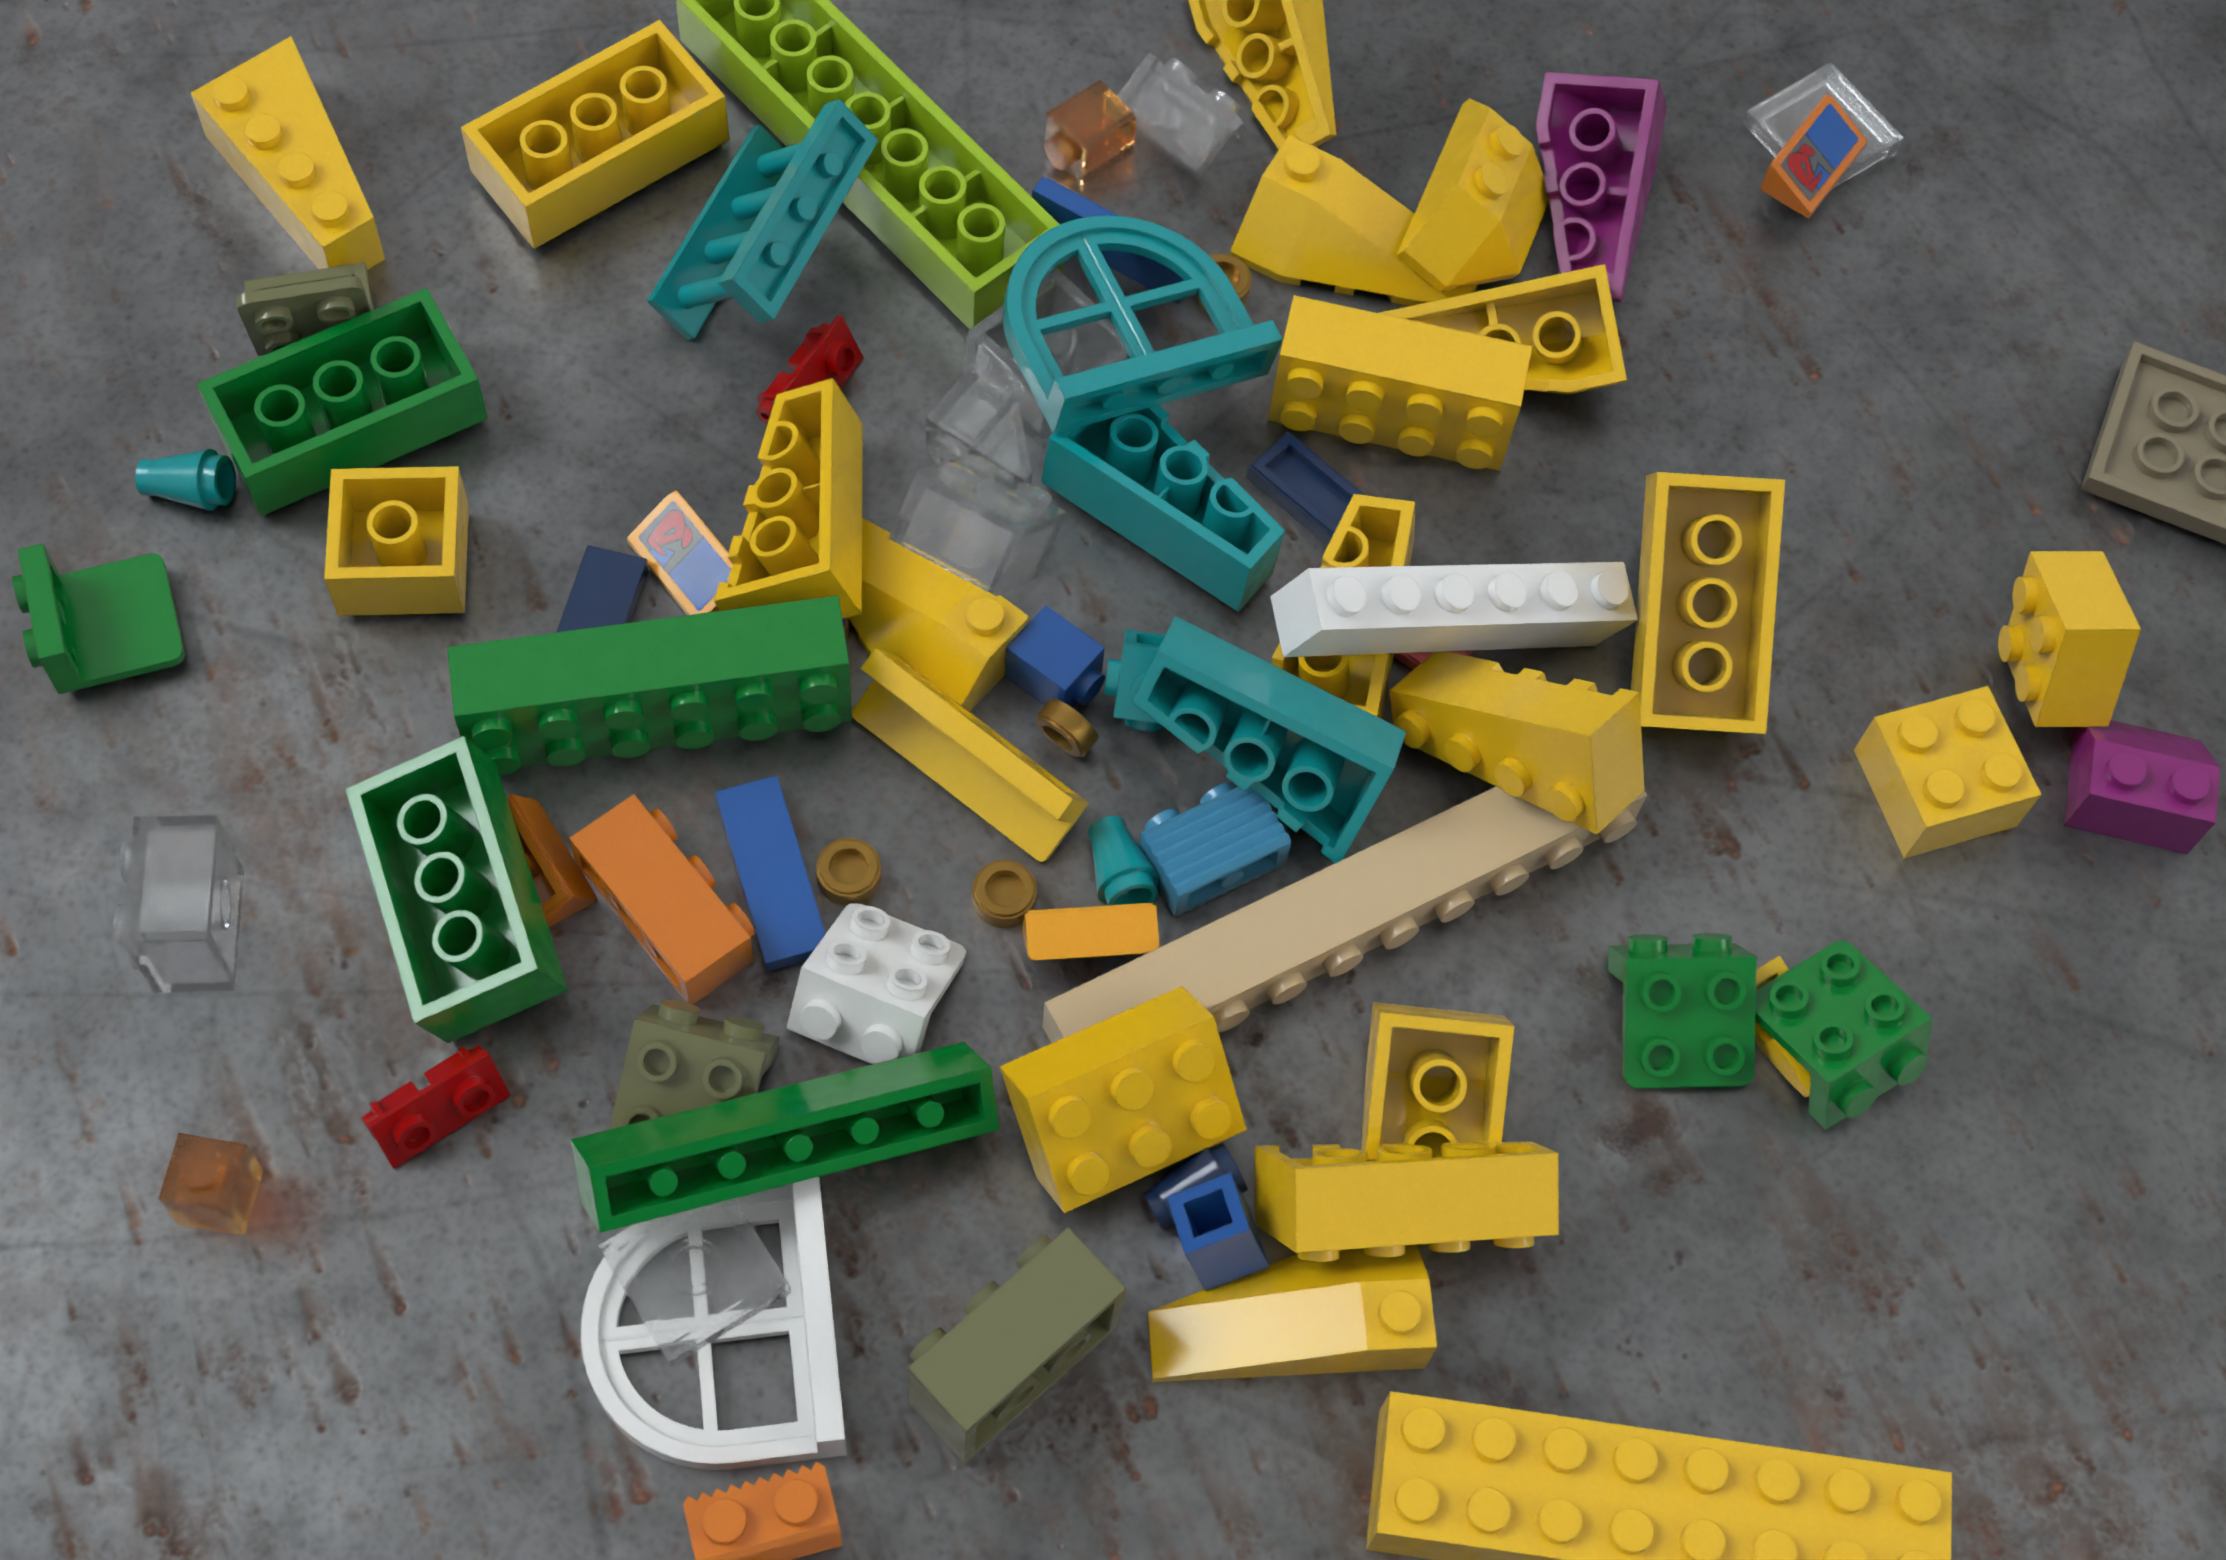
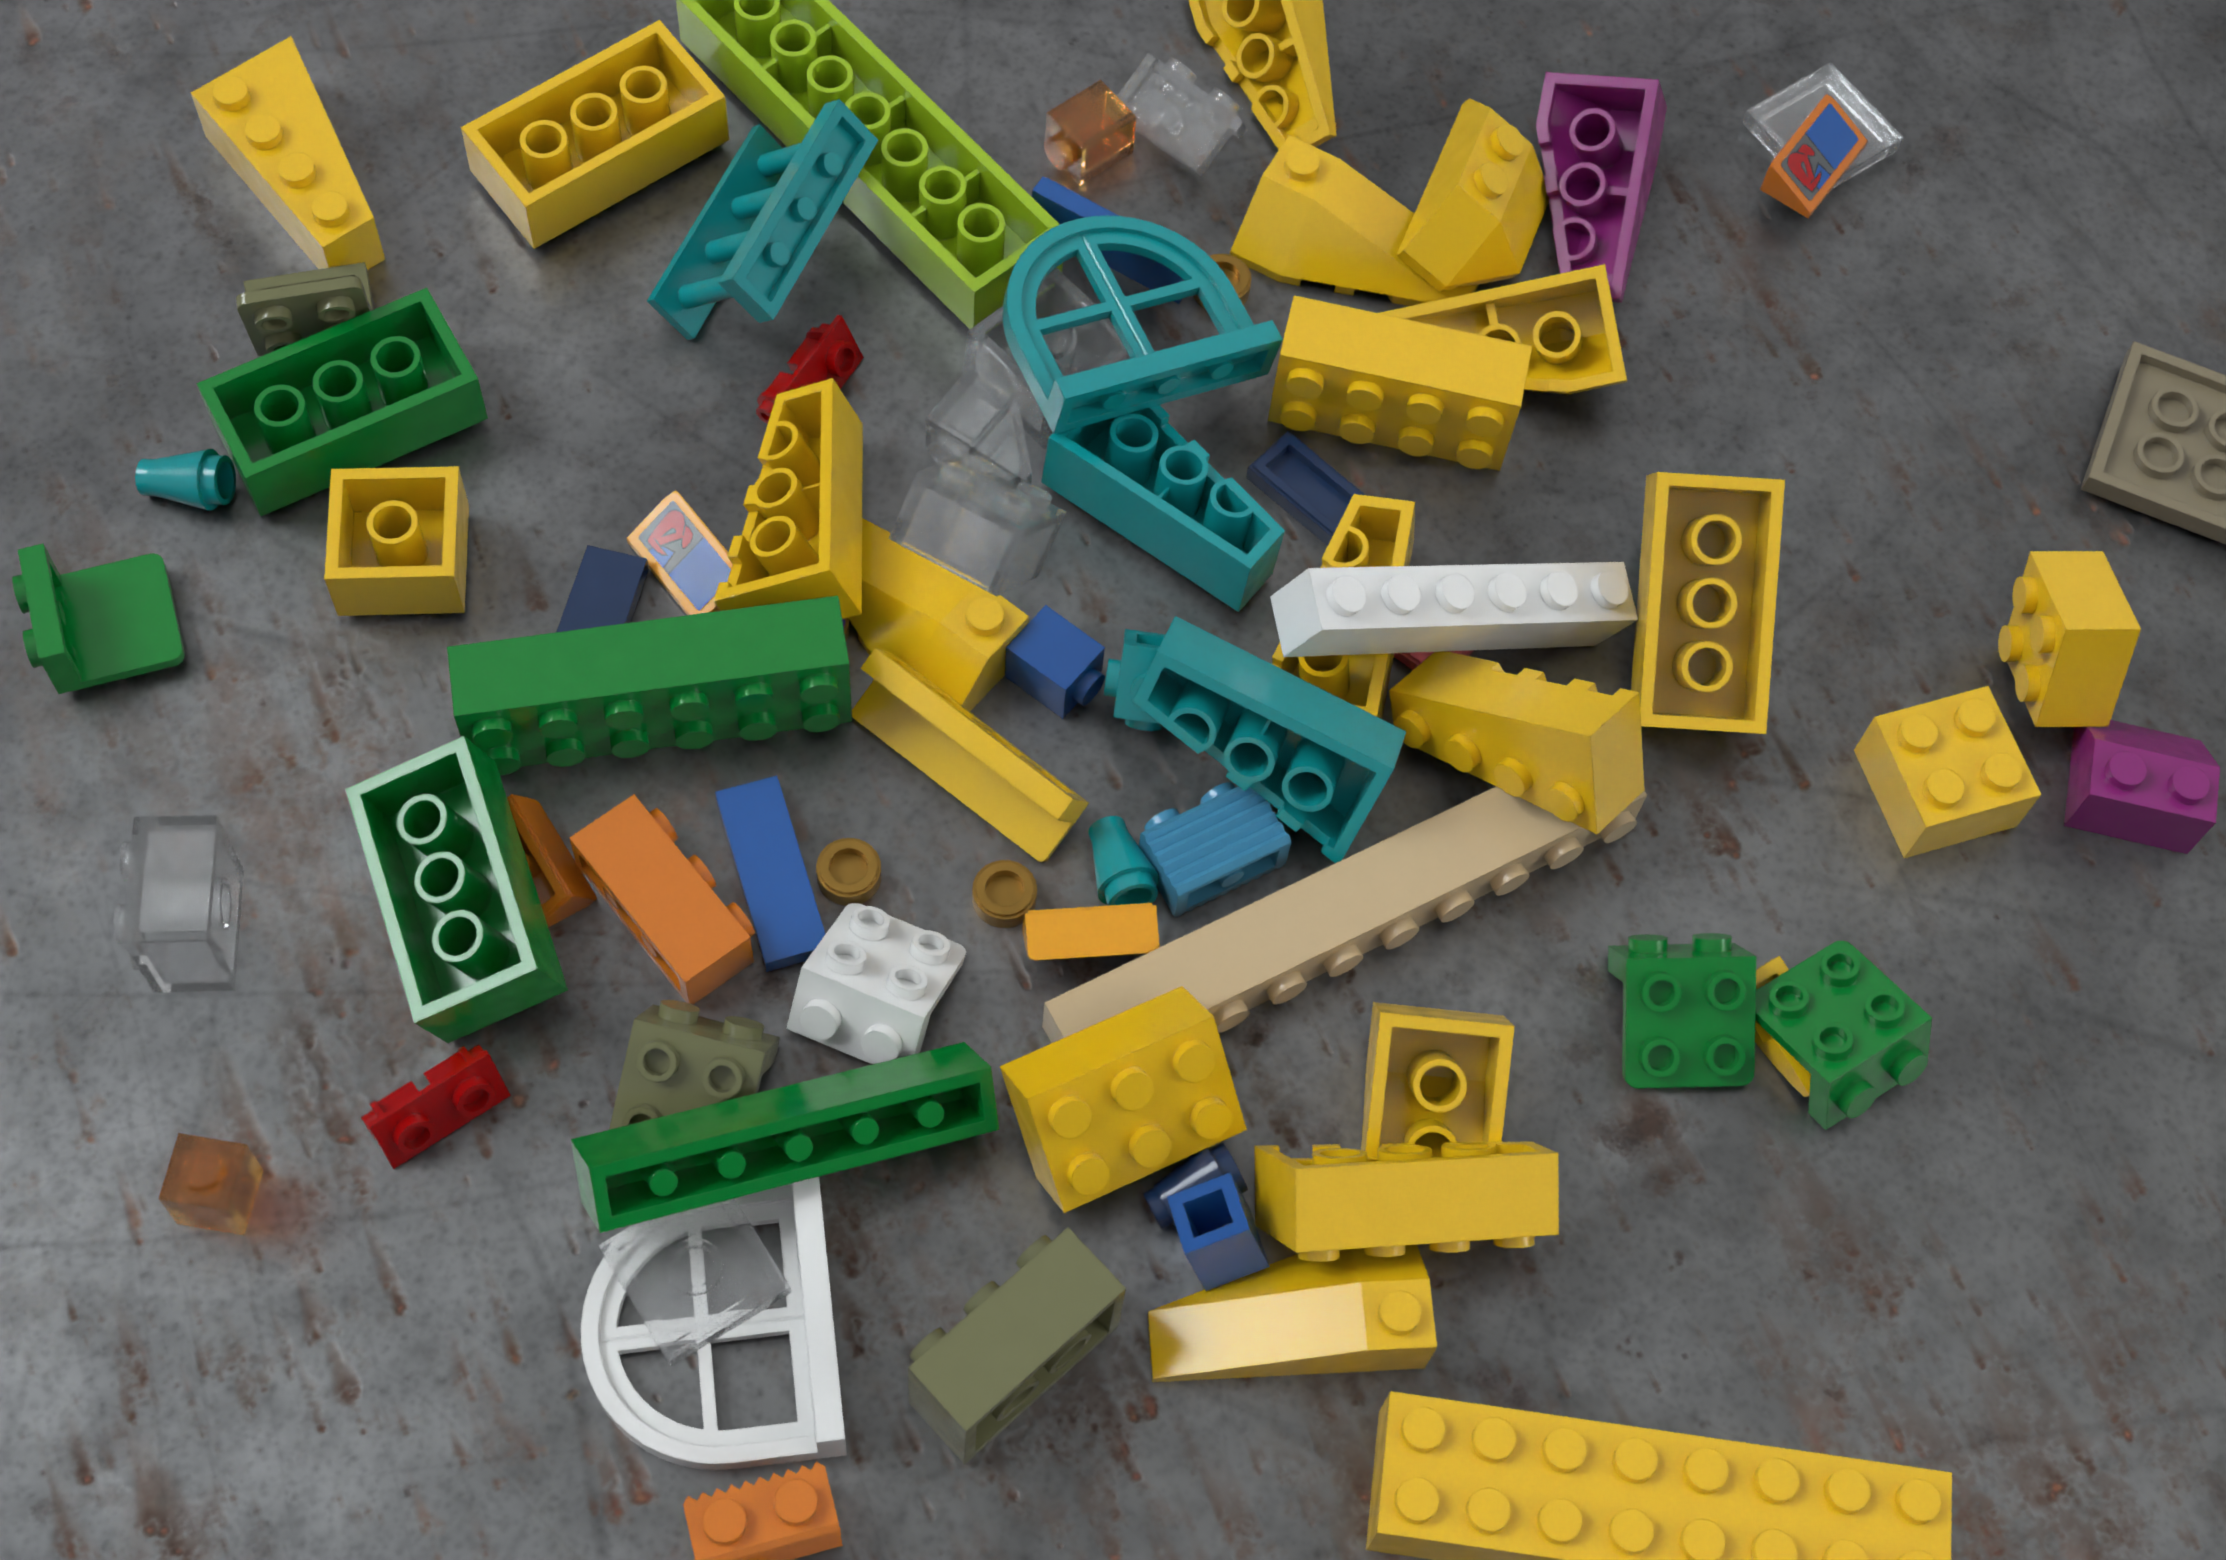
pearl gold tile [1035,698,1099,757] -> none

